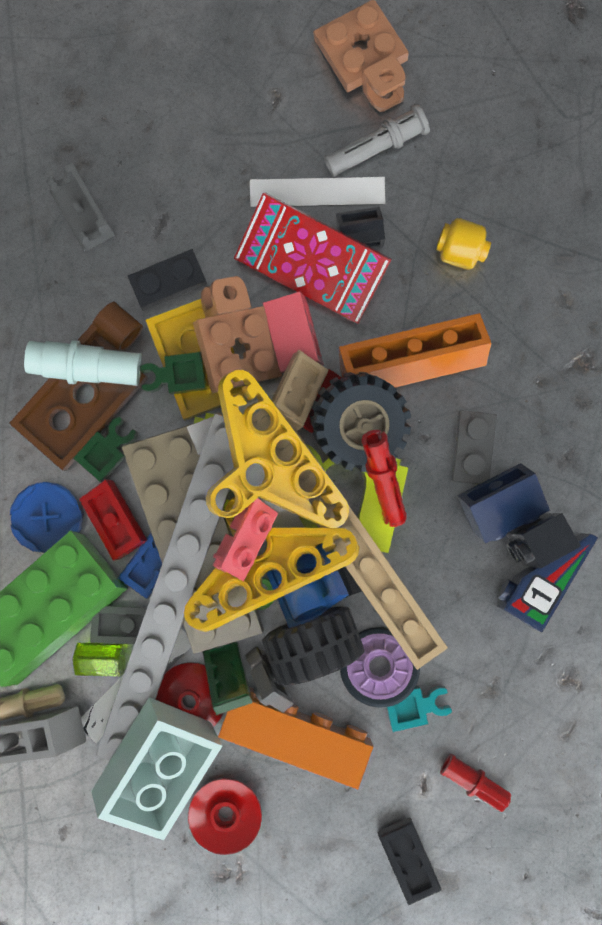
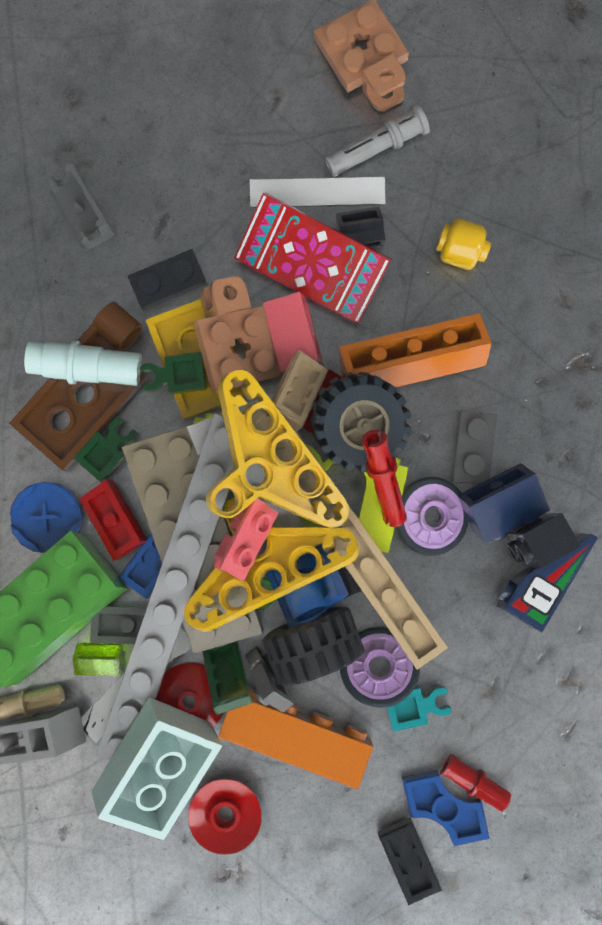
none -> lavender wheel [396,477,469,556]
none -> blue tile [402,770,490,846]

